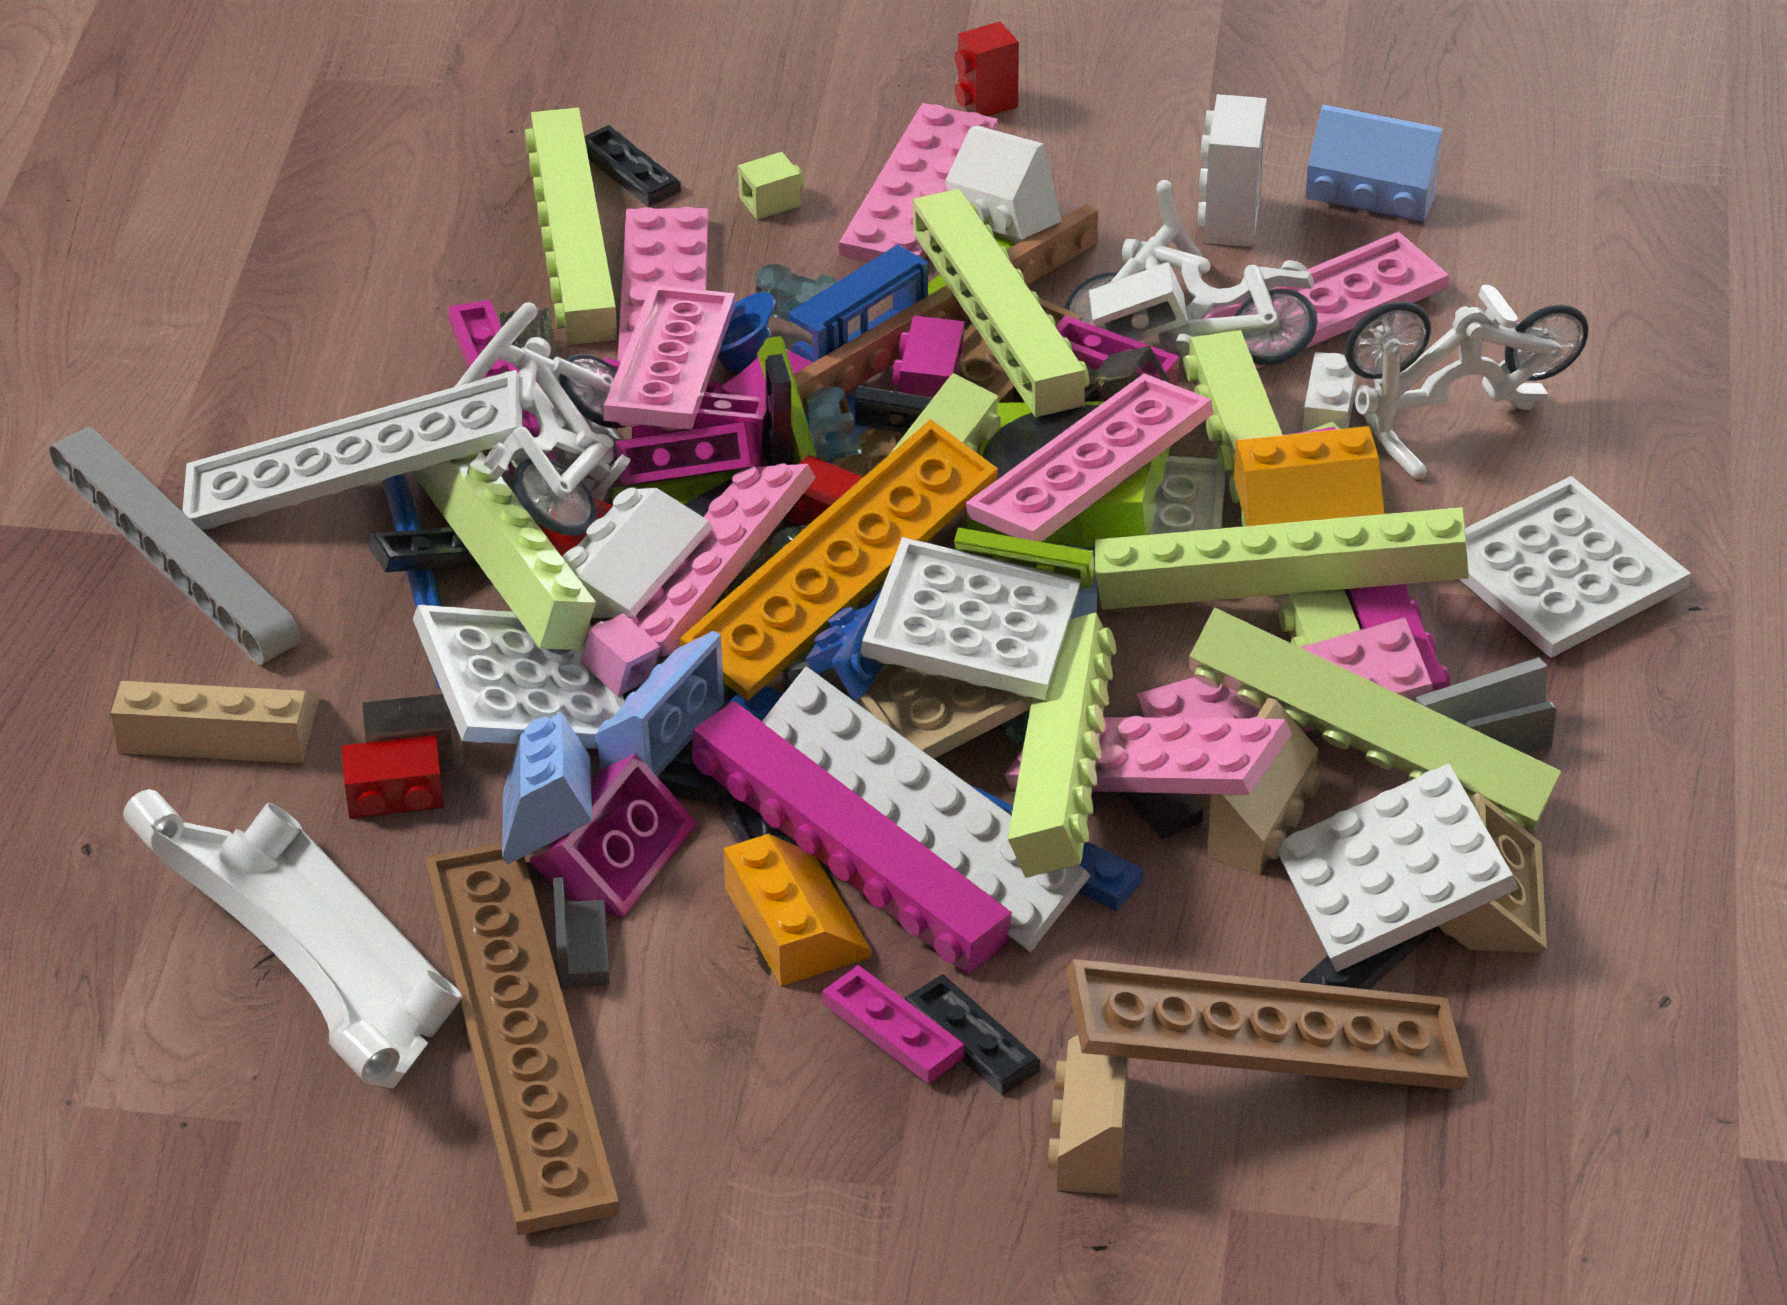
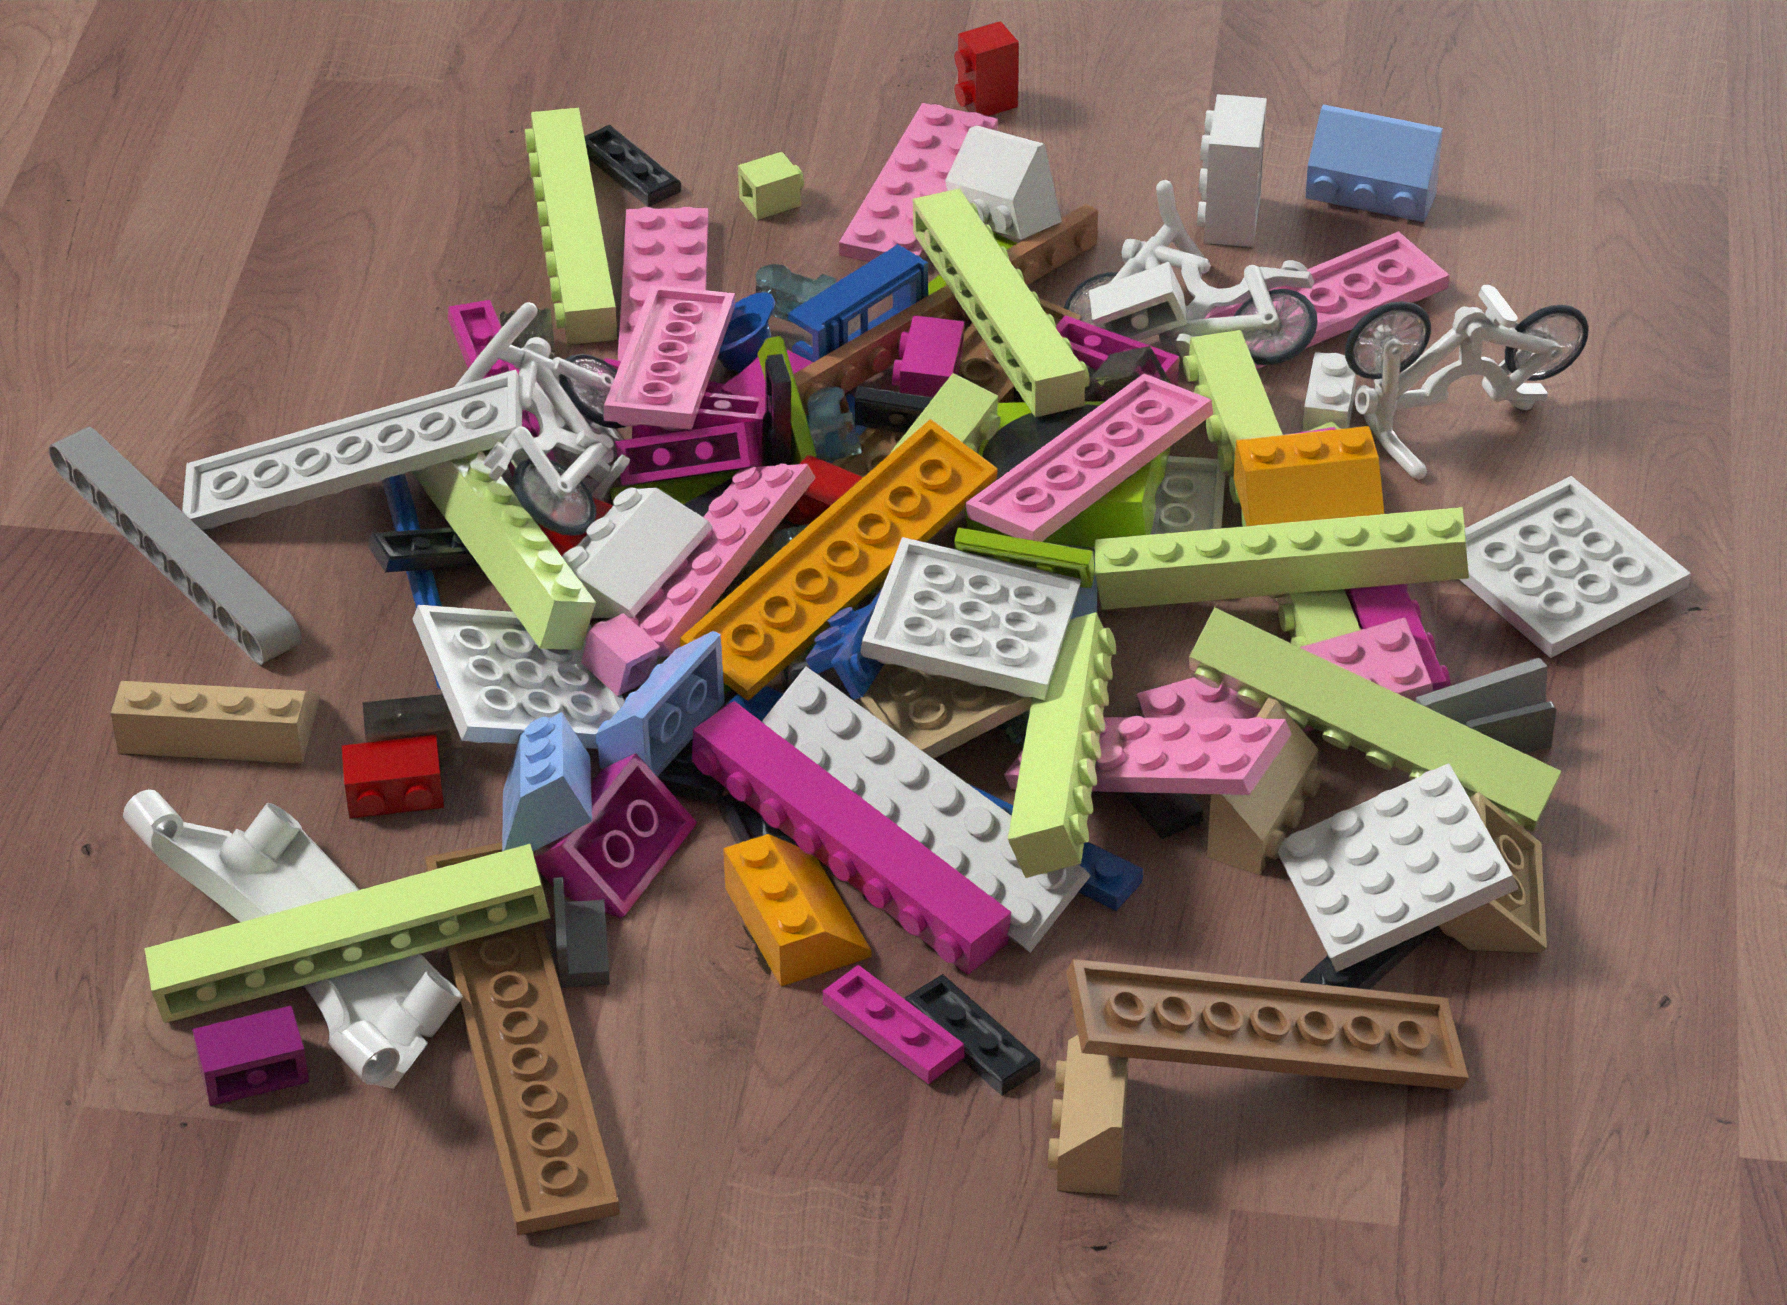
none -> yellowish green brick [145,844,550,1023]
none -> magenta brick [192,1006,309,1106]

